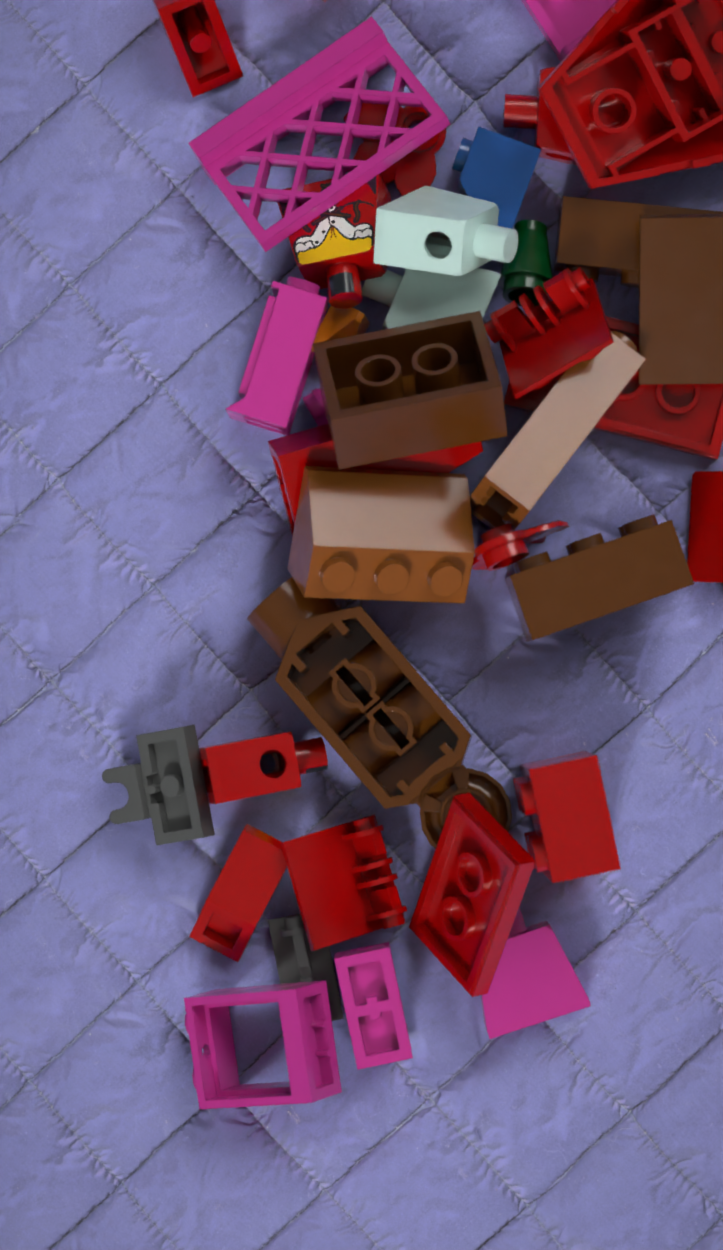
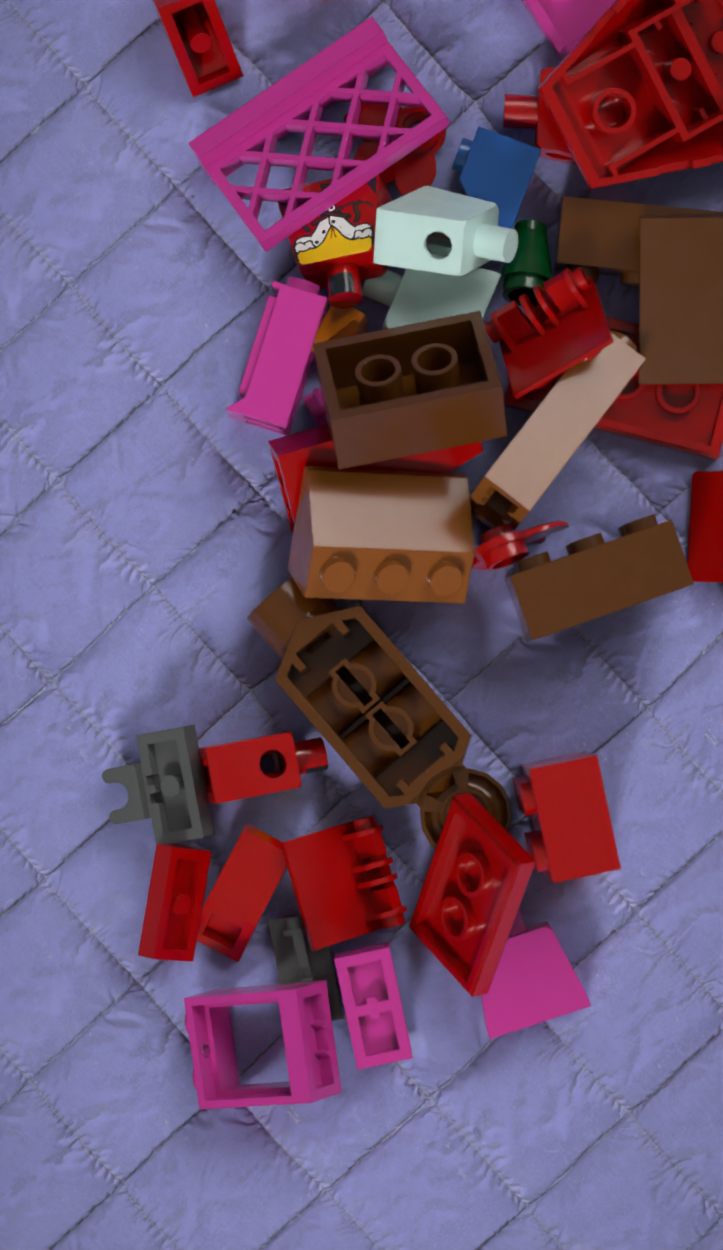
none -> red panel [138,843,212,962]

